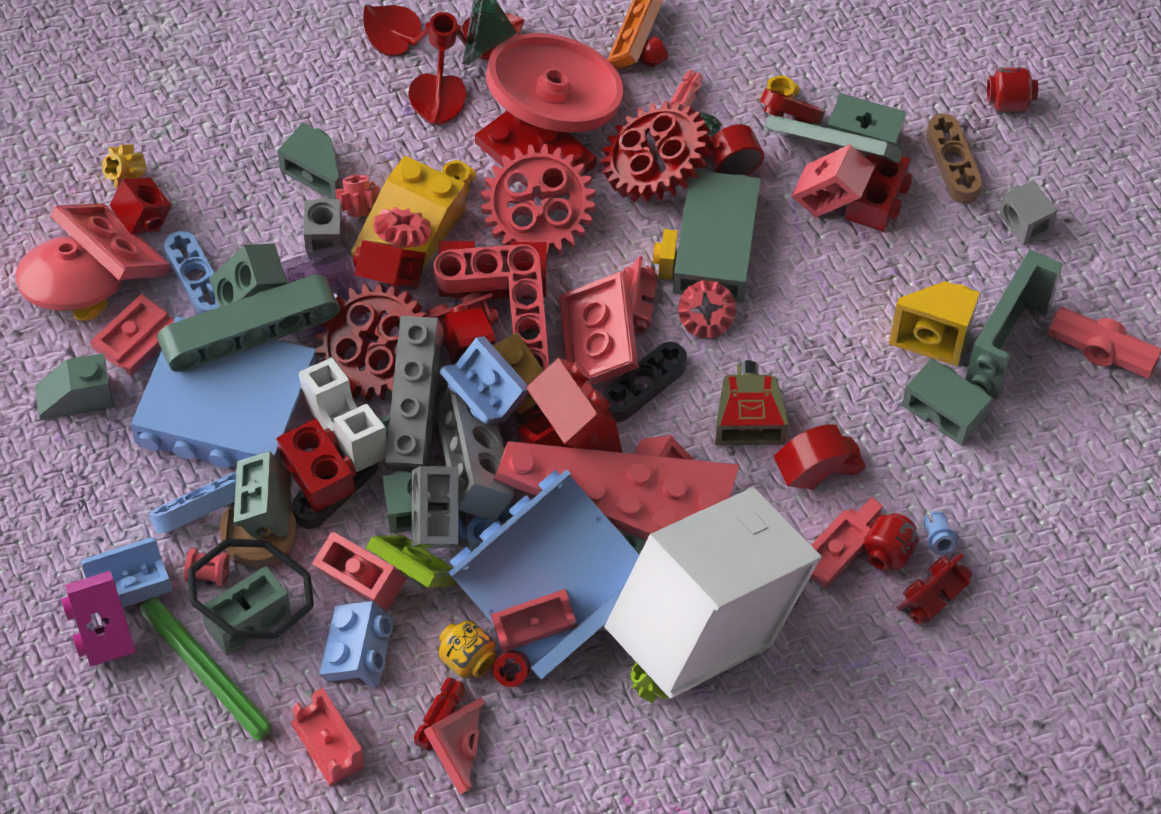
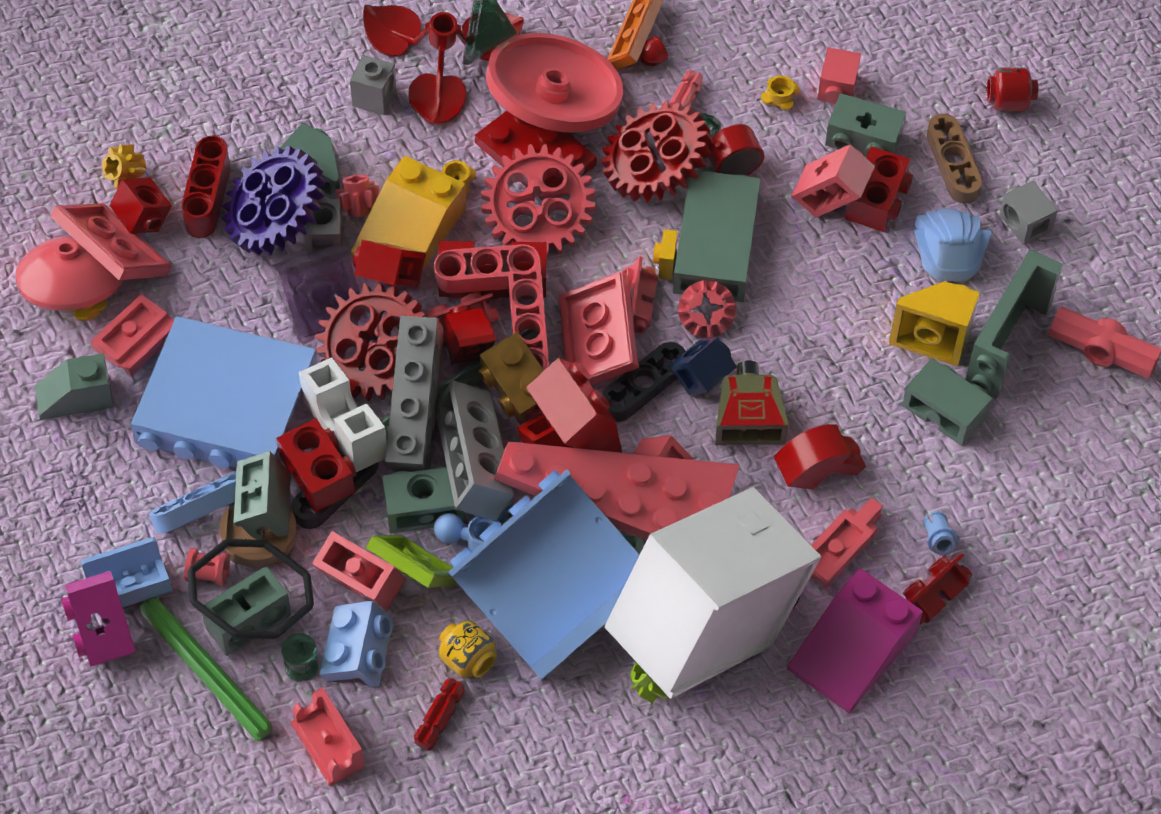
sand green beam [157,274,340,372] -> none
light blue beam [164,231,218,315] -> none
sand green brick [209,243,288,307] -> none
coral gear [373,207,431,248] -> none
light grey brick [412,466,458,548] -> none
coral tile [423,697,485,795] -> none
light blue bracket [440,337,529,424] -> none
coral hinge [490,589,577,652] -> none
red bush [493,650,531,687] -> none
red plate [760,88,826,125] -> none
tile [765,115,903,163] -> none
red head [863,513,919,570] -> none
none -> red beam [182,135,230,238]
none -> dark purple gear [222,145,326,256]
none -> clear green bush [281,633,319,682]
none -> light grey brick [350,55,397,115]
none -> dark blue brick [669,337,737,395]
none -> dark pink slope [787,568,923,714]
none -> coral brick [817,47,861,104]
none -> light blue hair [914,208,992,283]

